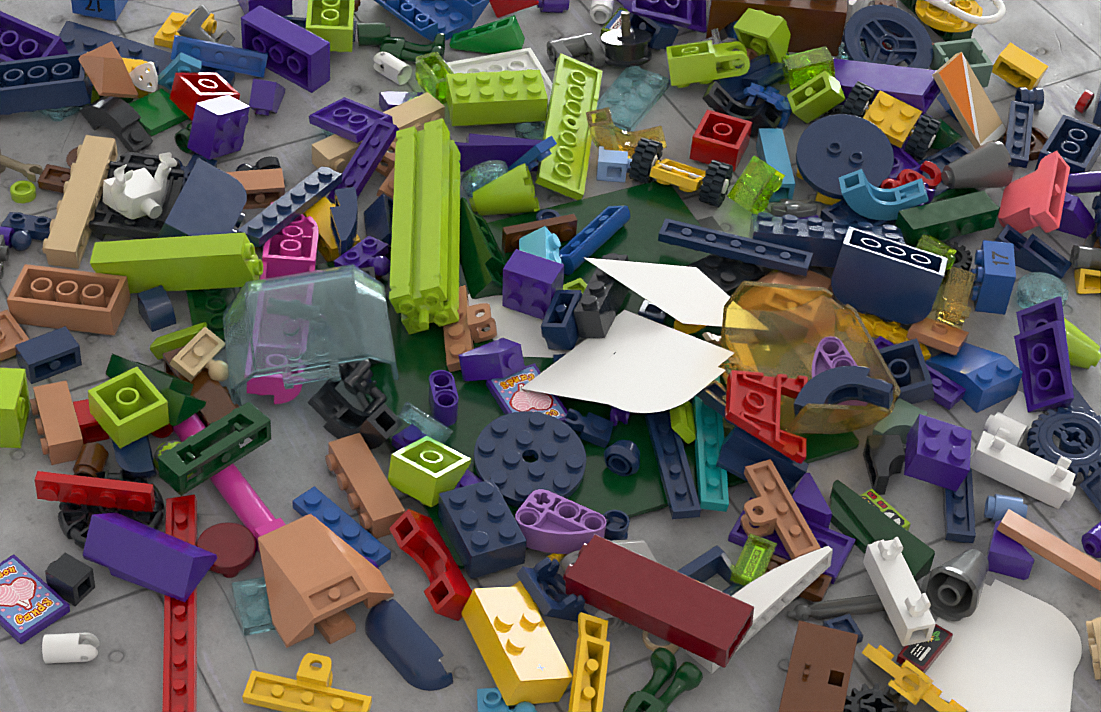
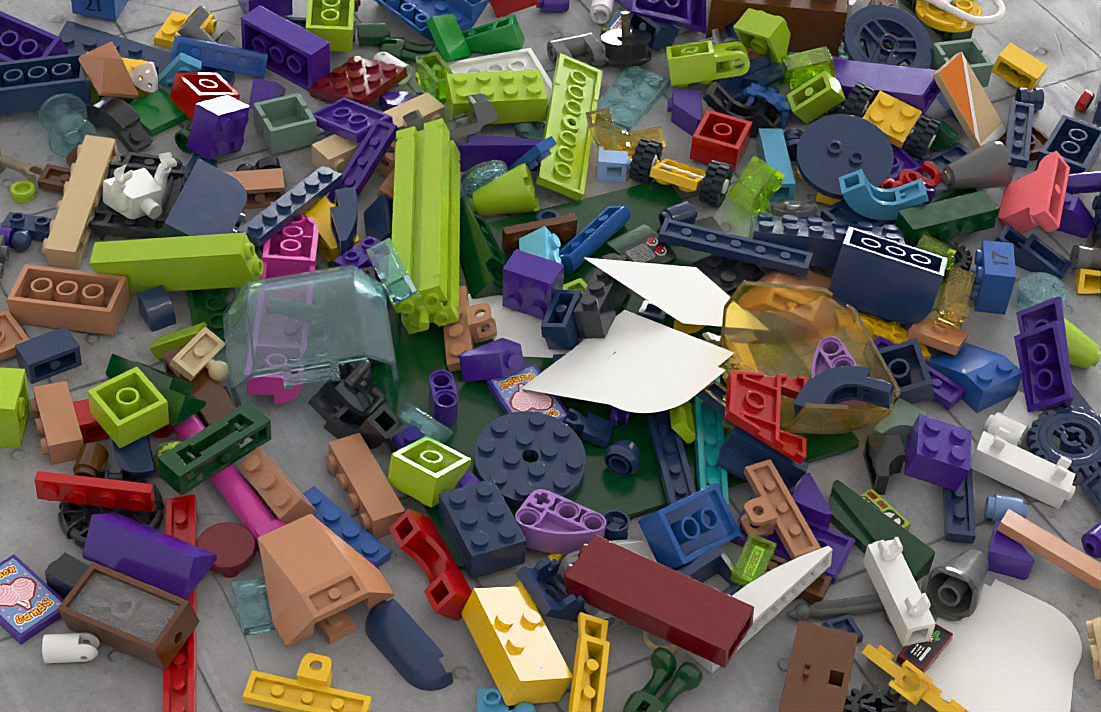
none -> clear light blue hose [38,93,97,158]
none -> brick [57,562,200,670]
none -> nougat brick [238,447,318,524]
none -> sand green piece [253,93,317,155]
none -> dark red plate [309,56,408,106]
none -> clear light blue brick [366,238,418,305]
none -> dark grey plate [403,93,499,140]
none -> green tile [426,14,472,63]
none -> slope [604,224,677,265]
none -> blue slope [638,482,741,569]
none -> dark blue brick [658,201,697,227]
none -> dark purple slope [667,89,702,136]
none -> dark blue wheel [783,128,803,162]

